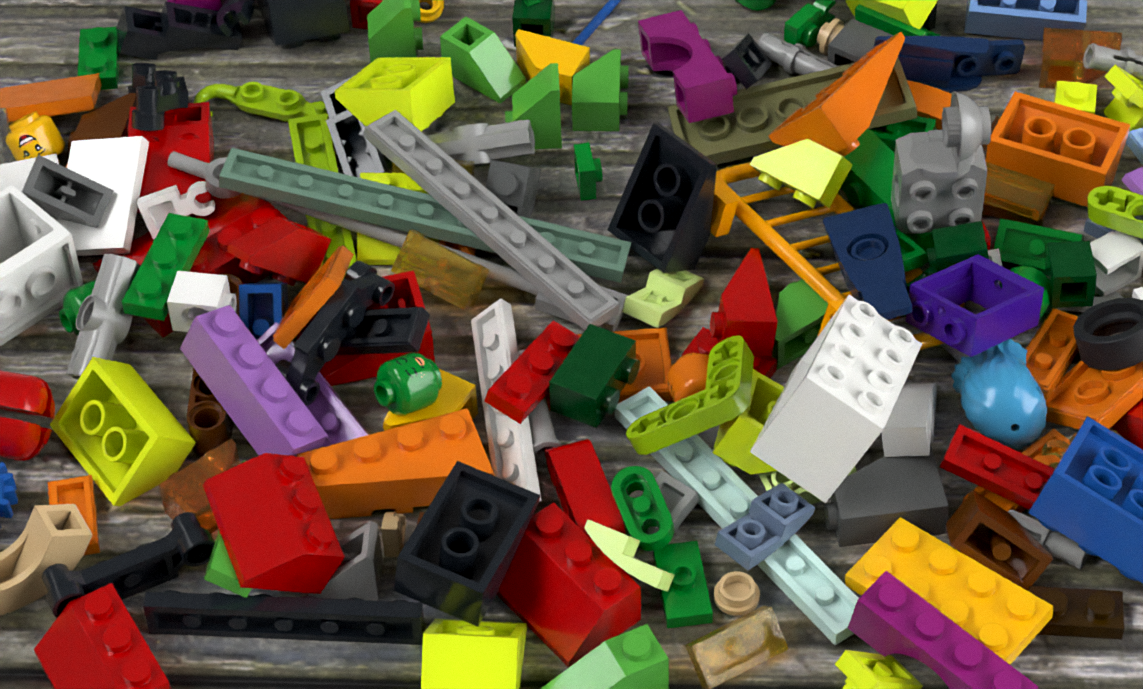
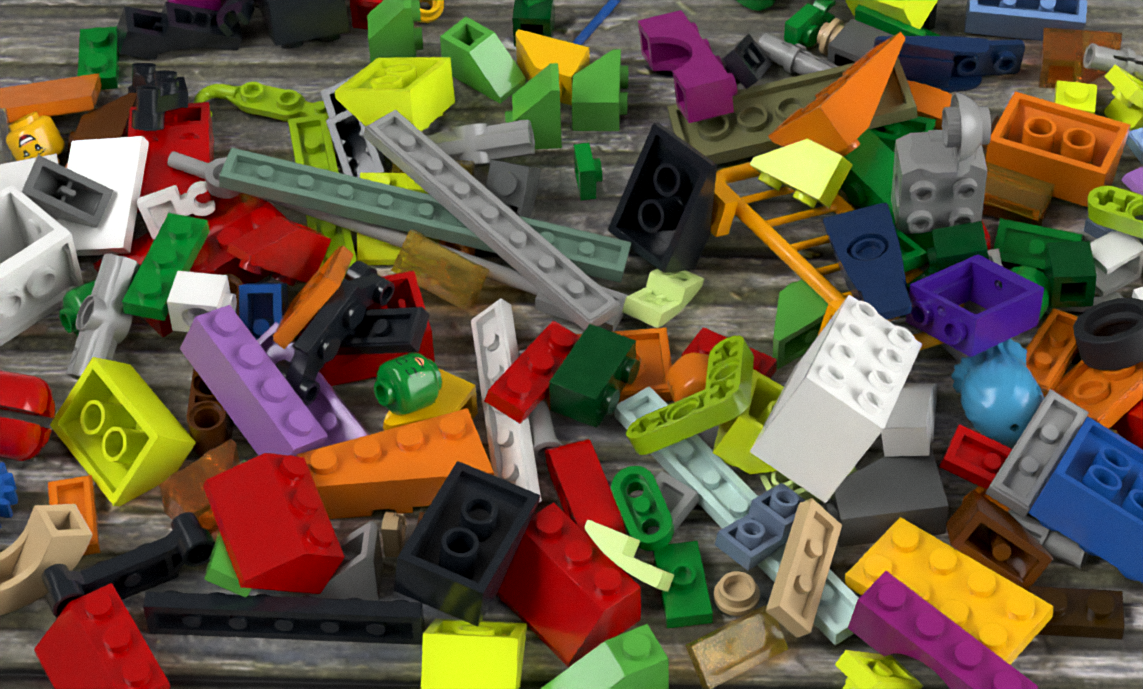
red slope [710,248,778,357] -> none
none -> tan plate [766,498,842,638]
none -> light grey tile [985,389,1089,517]

